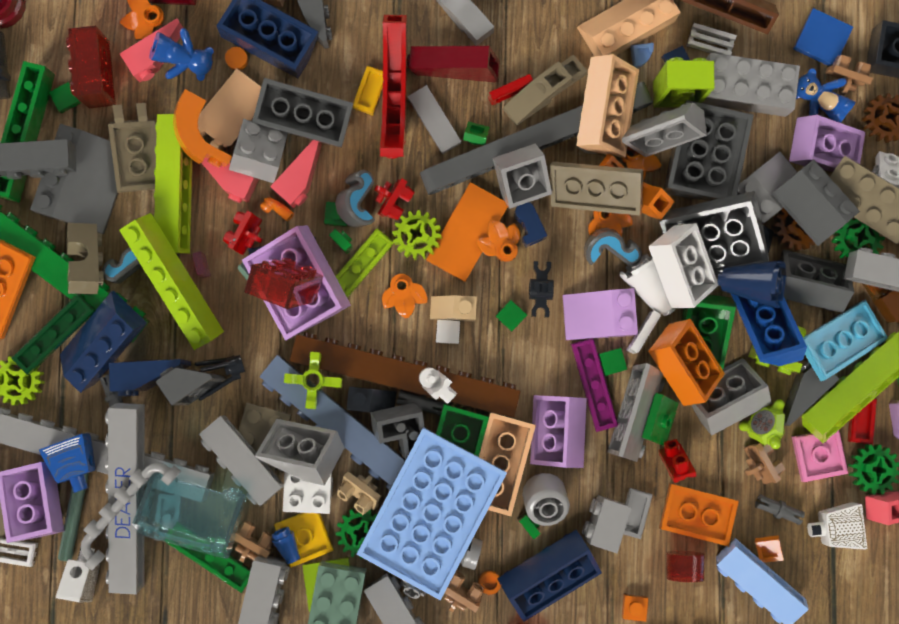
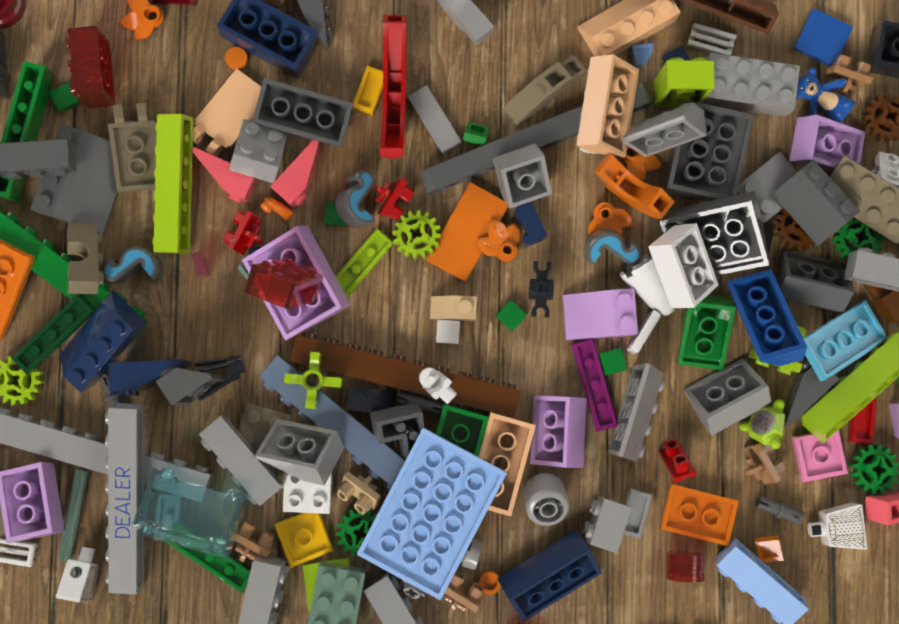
blue torso [39,433,96,493] -> none
light grey bar [81,463,181,571] -> none
lime brick [119,213,224,350] -> none
coral slope [120,18,184,82] -> none
blue piece [149,28,214,81] -> none
orange arch [173,89,232,168] -> none
blue cone [272,527,300,564] -> none
green plate [329,229,353,254] -> none
orange plate [382,273,427,318] -> none
dark red slope [407,46,500,82] -> none
red tile [488,74,533,105] -> none
green plate [517,513,541,539] -> none
dark tan plate [550,162,643,216] -> none
orange plate [622,594,648,622] -> none
green plate [642,393,679,446] -> none
orange brick [648,319,725,406] -> none
dark blue cone [718,261,786,308] -> none

